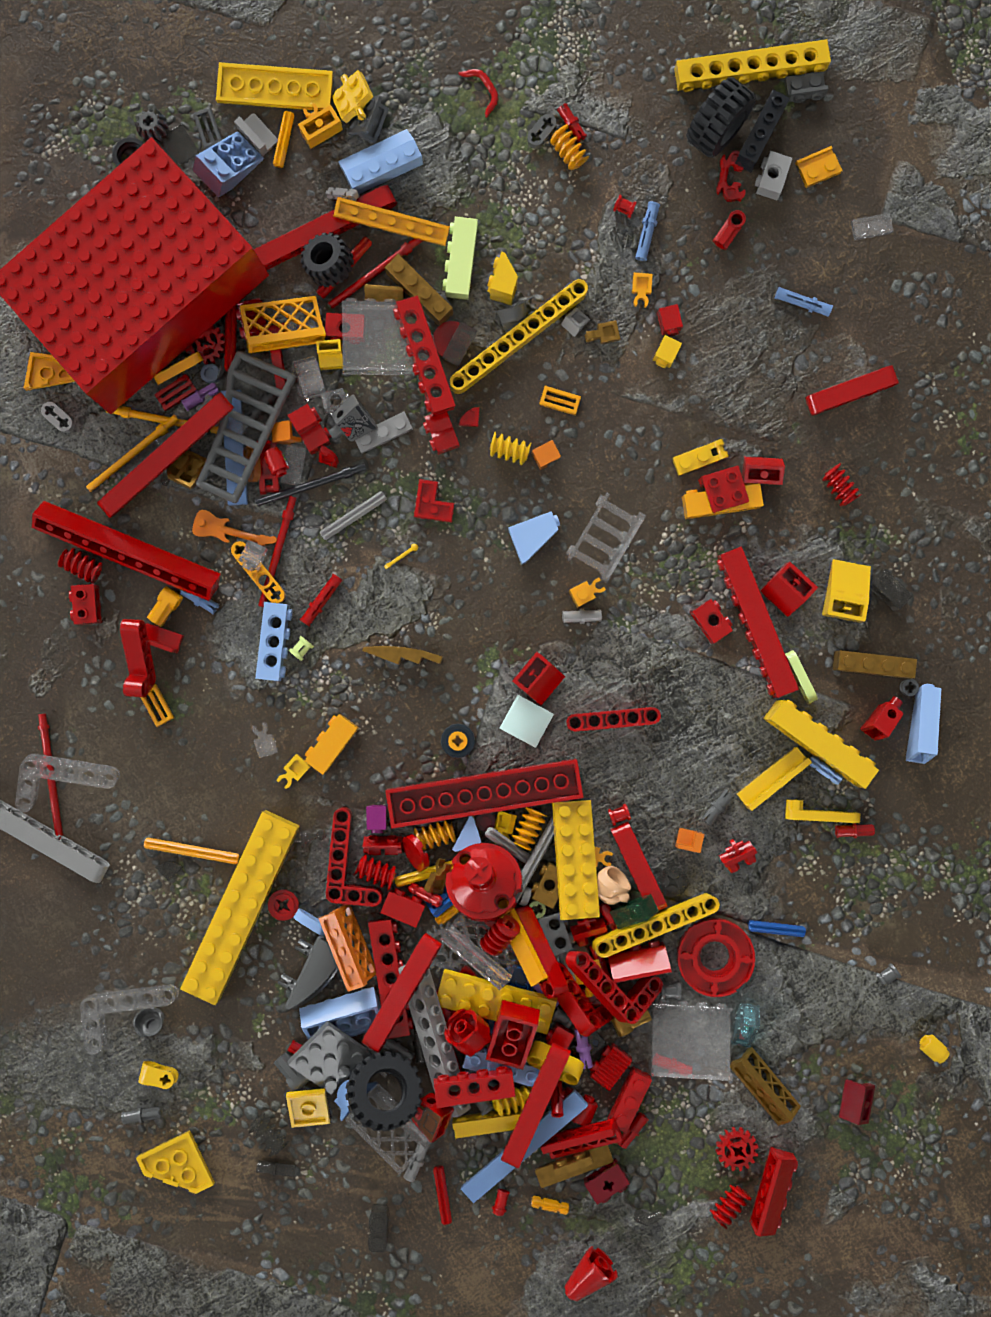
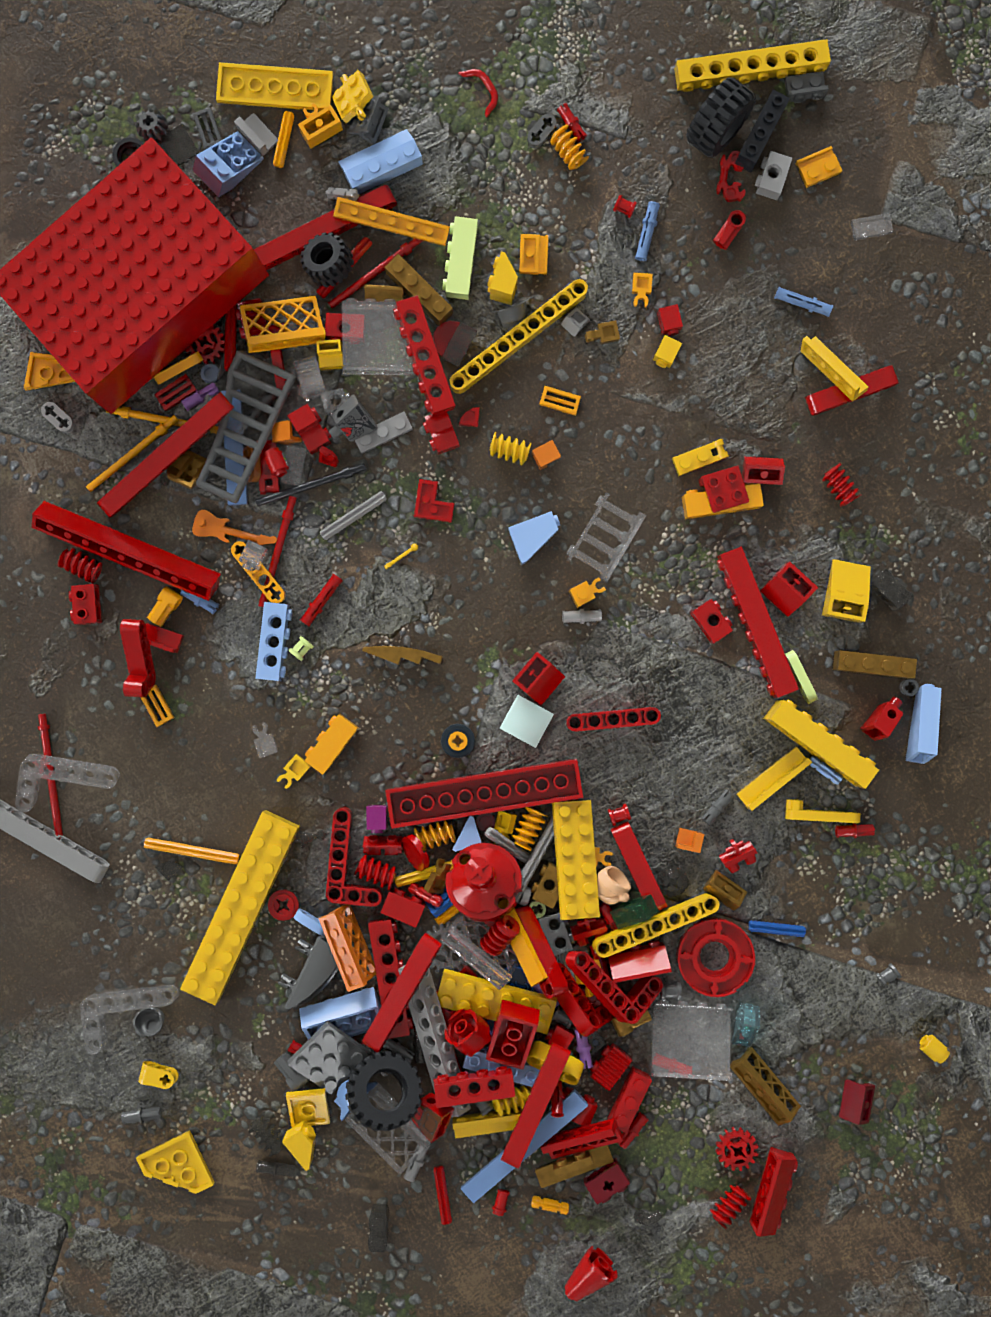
none -> yellow slope [282,1120,316,1171]
none -> light orange plate [519,234,548,275]
none -> pearl gold slope [703,870,747,911]
none -> yellow fence [800,336,868,402]

